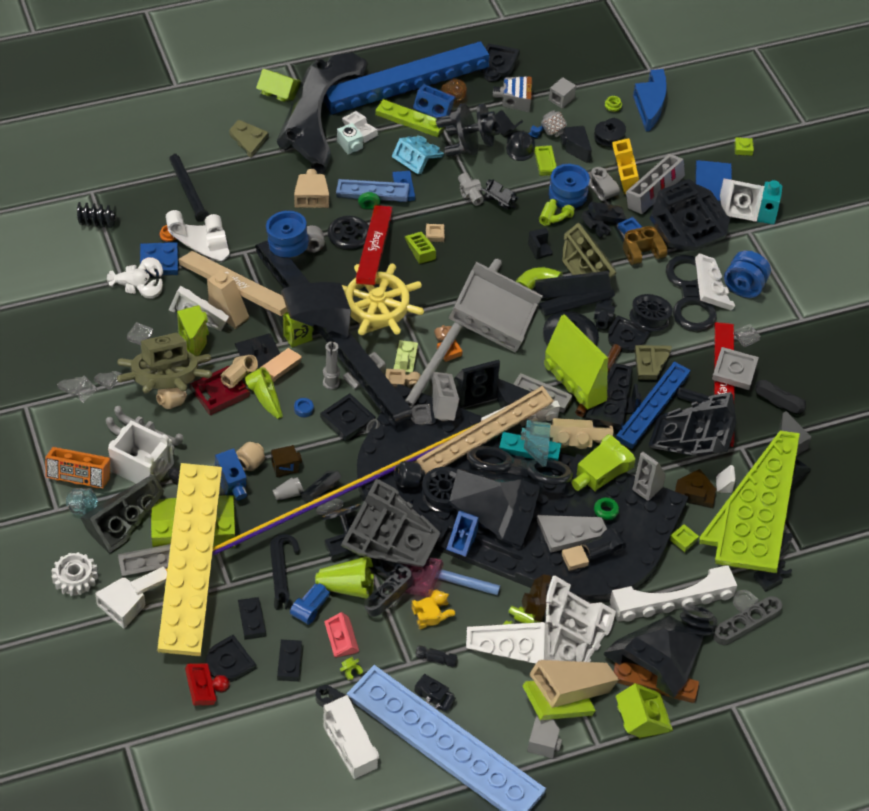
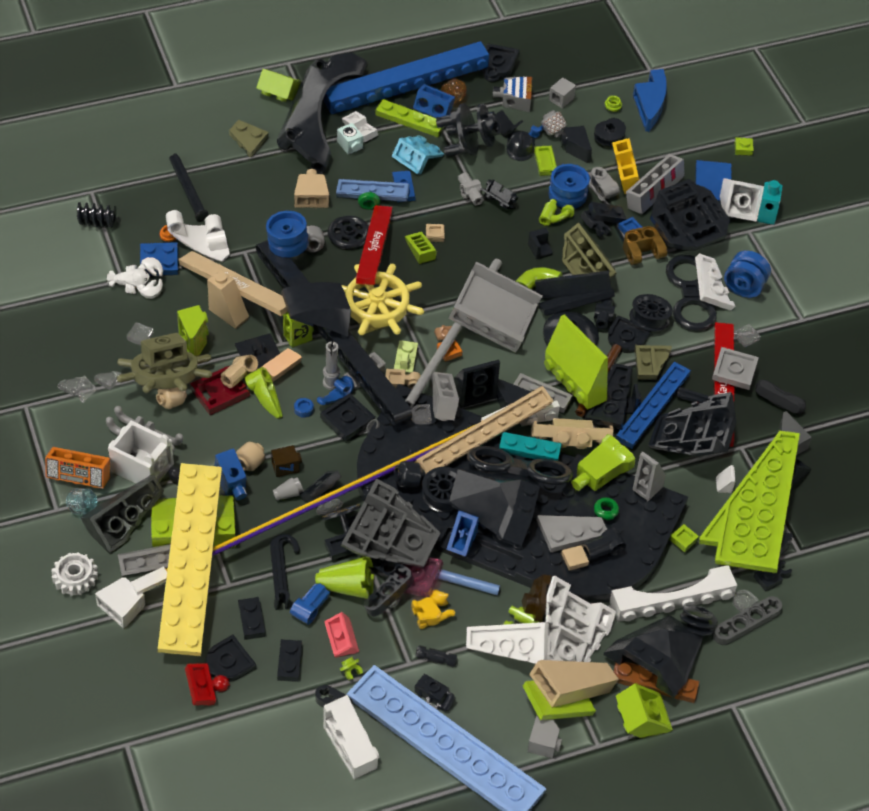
white wing [169,286,229,331] -> none
clear light blue slope [521,420,551,466] -> none
dark brown plate [675,469,716,508] -> none
none -> blue piece [317,376,354,405]

